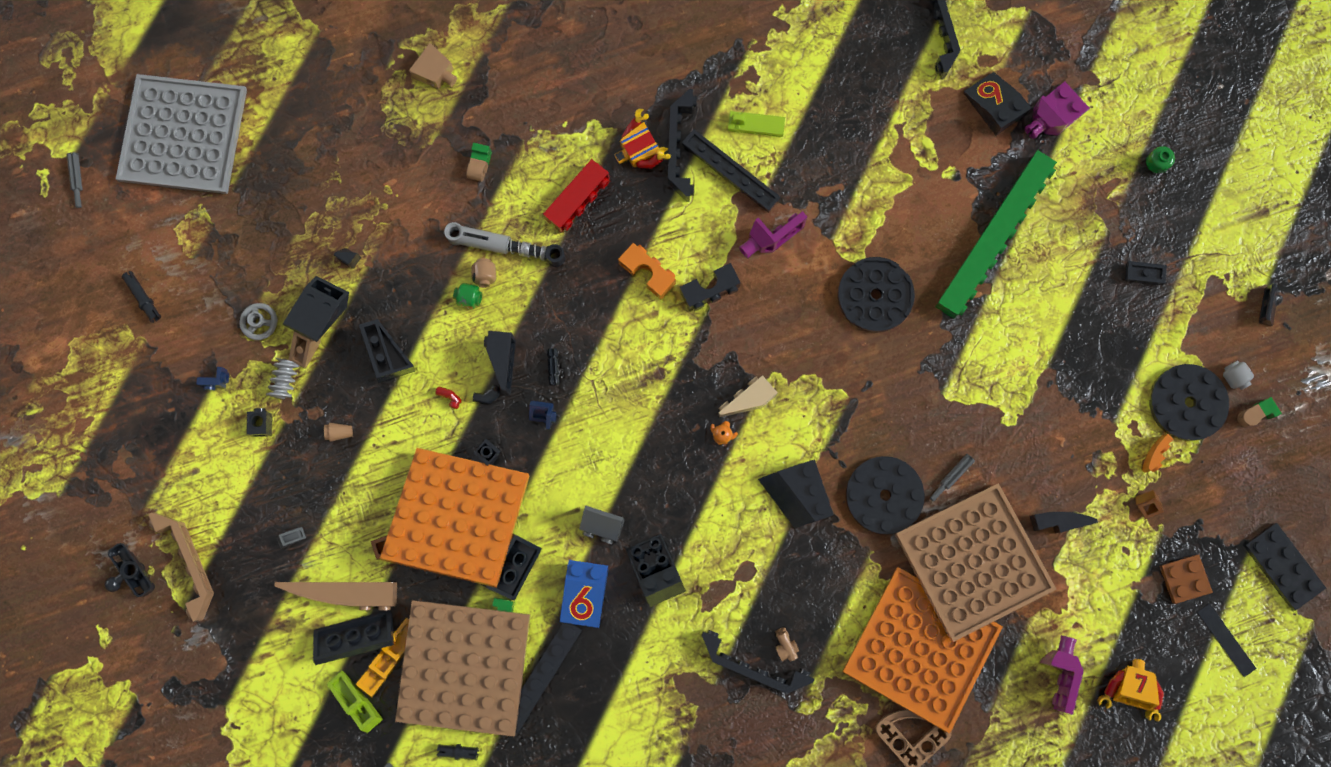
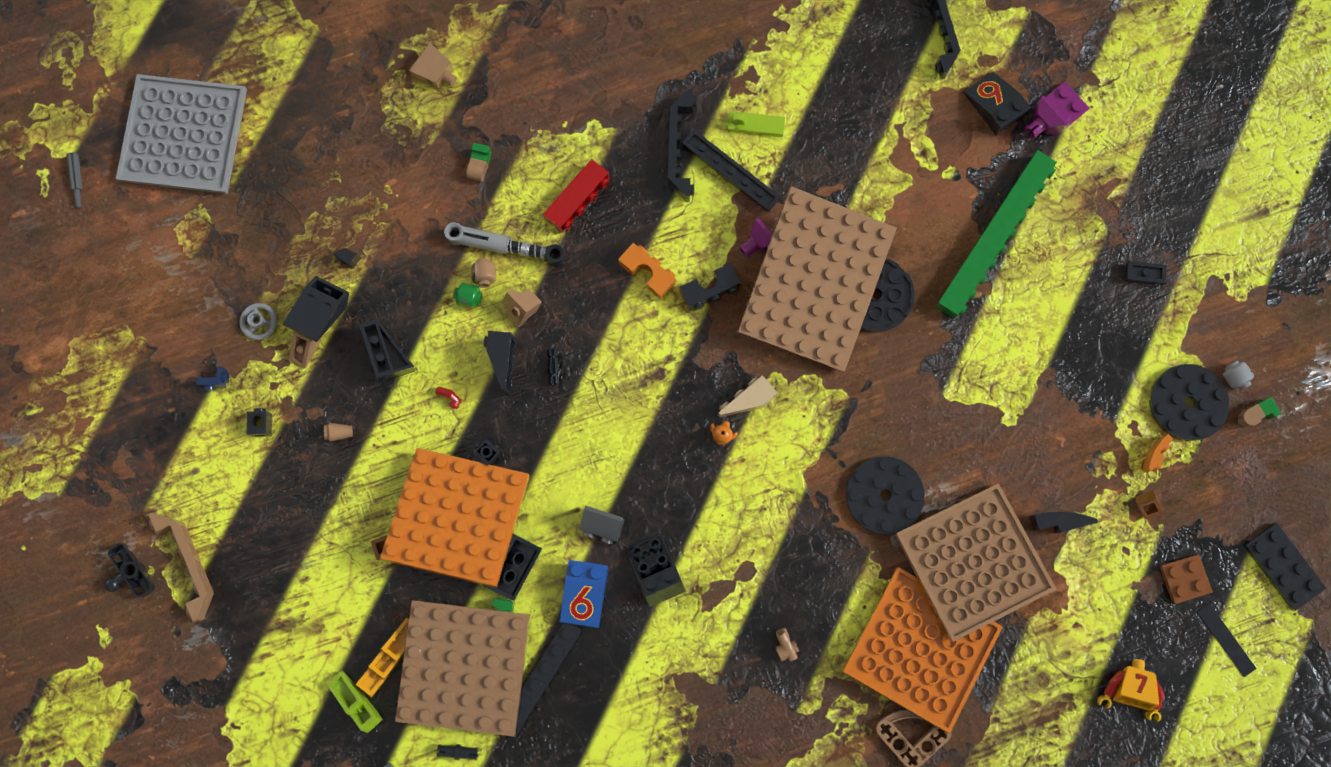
black pin [121,271,161,323] -> none
light grey piece [266,358,299,400] -> none
medium nougat slope [275,582,397,610] -> none
dark grey piece [277,527,306,549] -> none
black plate [313,610,394,665] -> none
black arm [473,385,500,404] -> none
dark blue bracket [529,401,557,430] -> none
torso [614,109,671,169] -> none
black slope [702,629,814,694] -> none
black wedge [758,459,834,529] -> none
dark grey axle [930,454,975,501] -> none
magenta plate [1040,635,1084,715] -> none
green head [1146,146,1175,174] -> none
black slope [1259,283,1279,326] -> none
none -> medium nougat brick [502,289,542,327]
none -> medium nougat plate [737,186,897,372]

